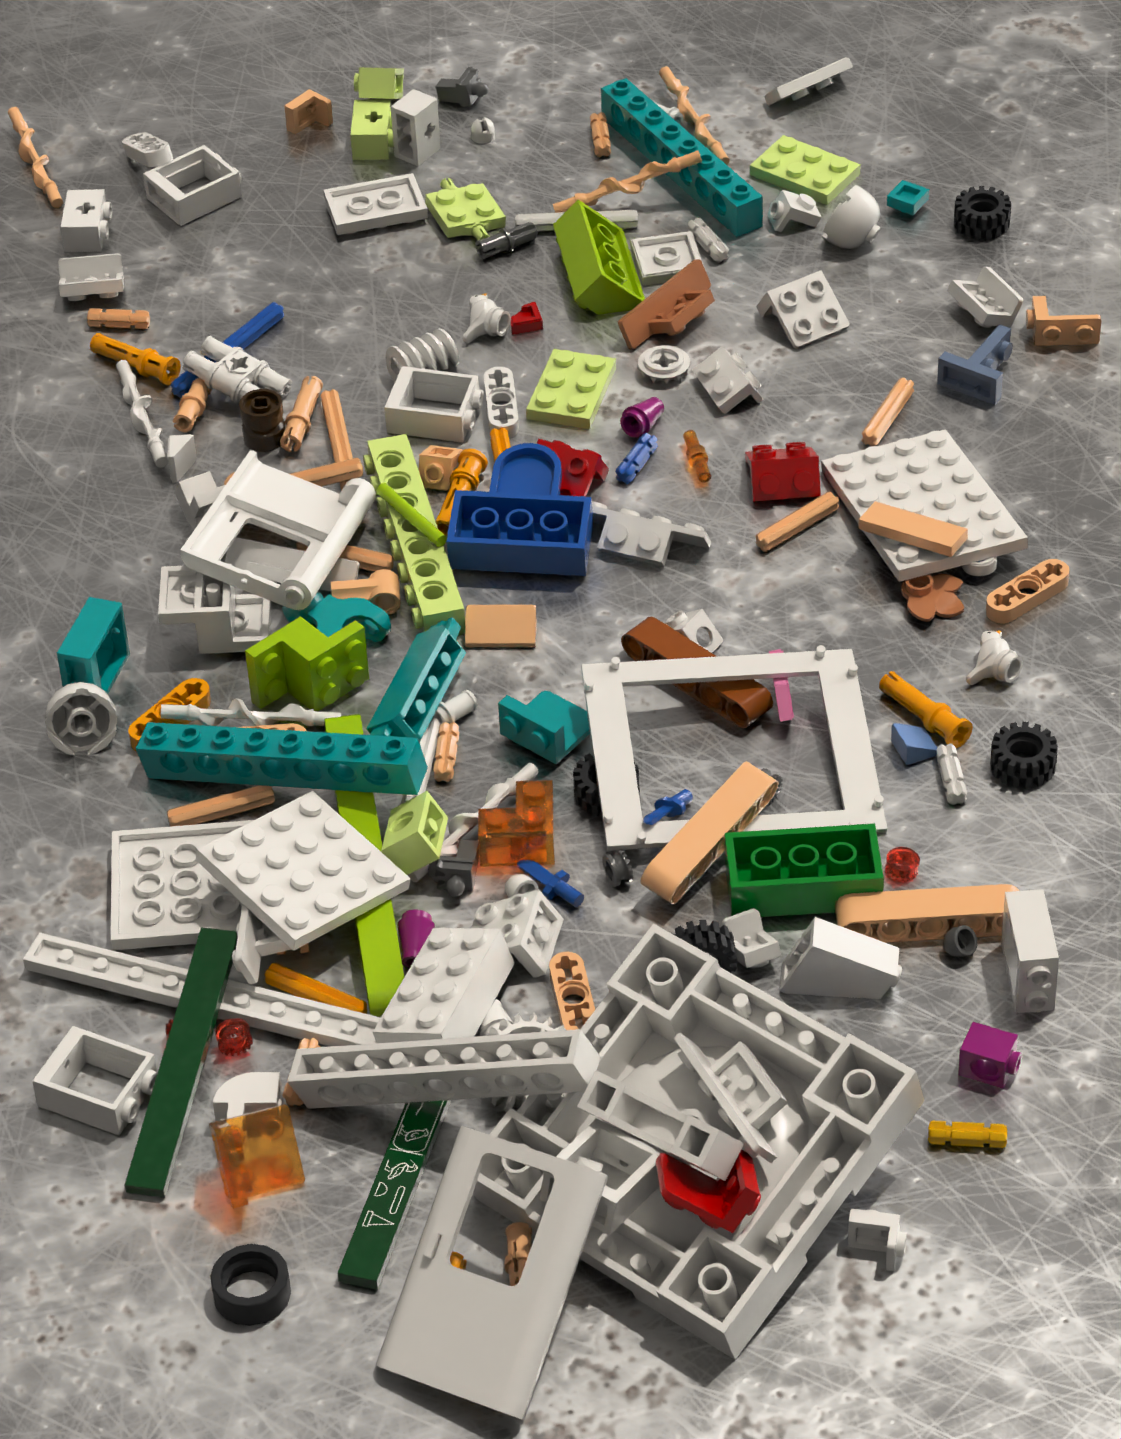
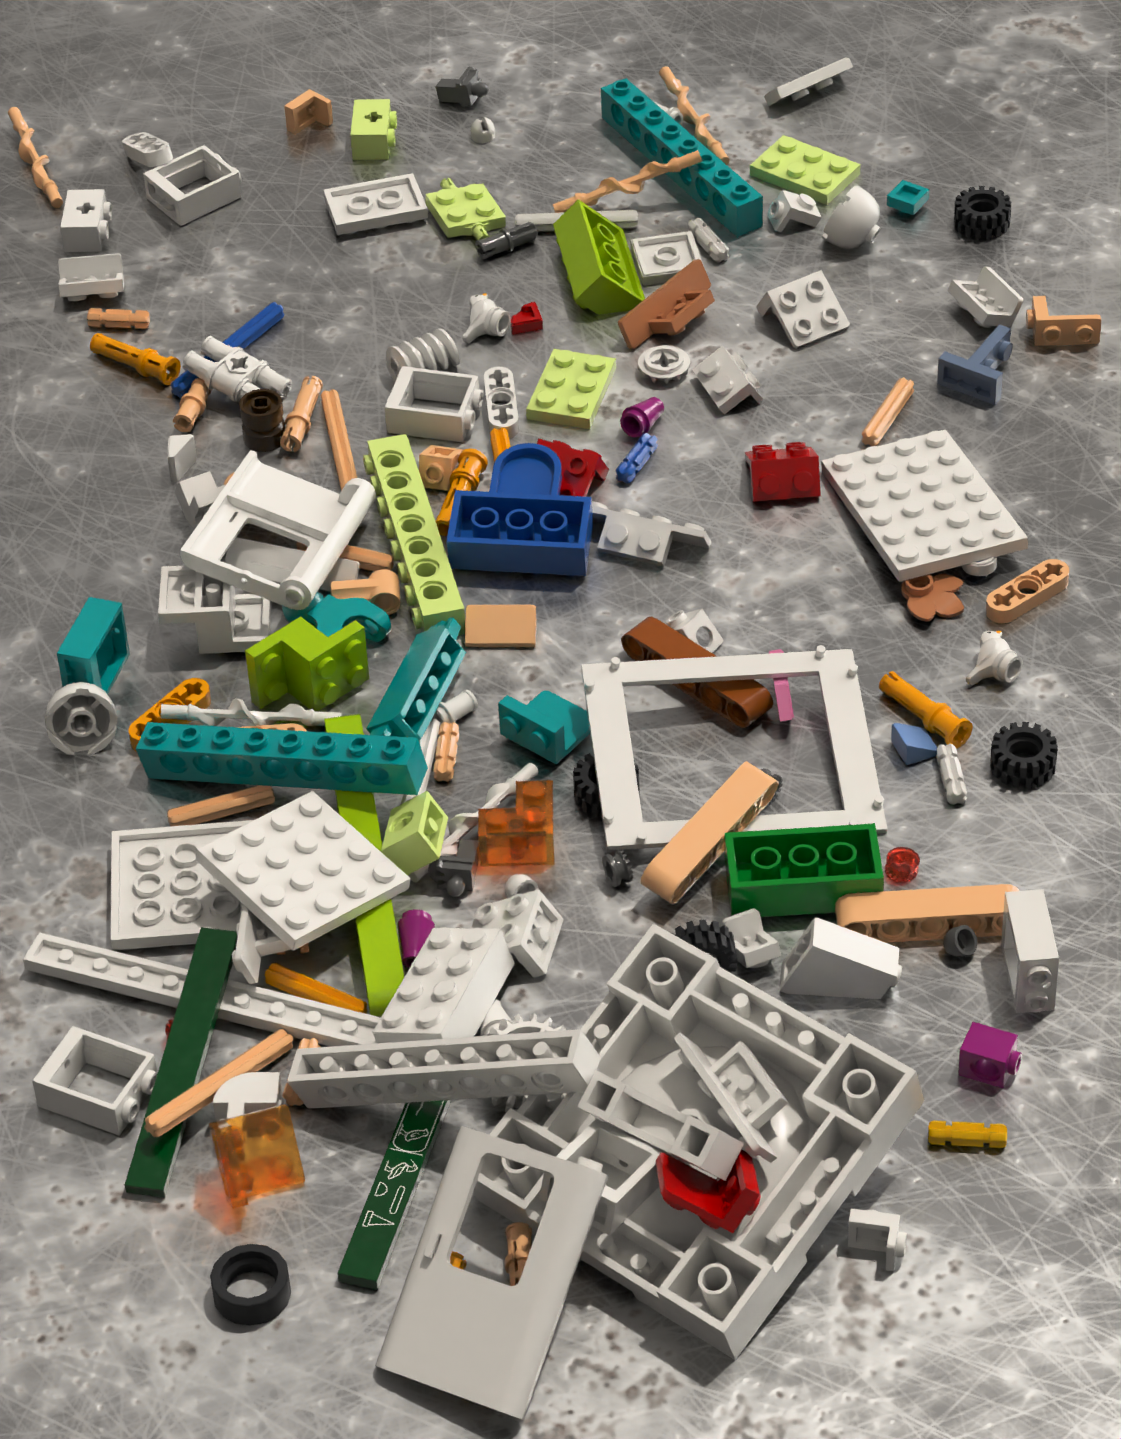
white piece [116,360,168,468] -> none
clear red bush [215,1018,253,1056] -> none
light nougat axle [290,458,363,487] -> none
yellowish green brick [354,67,404,99] -> none
lime bar [376,483,447,547] -> none
white brick [391,89,441,167] -> none
blue piece [517,860,584,907] -> none
light nougat beam [549,952,595,1030] -> none
light nougat axle [590,112,611,157] -> none
blue piece [643,789,693,825] -> none
clear orange bar [683,430,711,483] -> none
light nougat axle [755,492,839,552] -> none
light nougat tile [859,501,968,557] -> none
none -> light nougat axle [144,1029,294,1137]

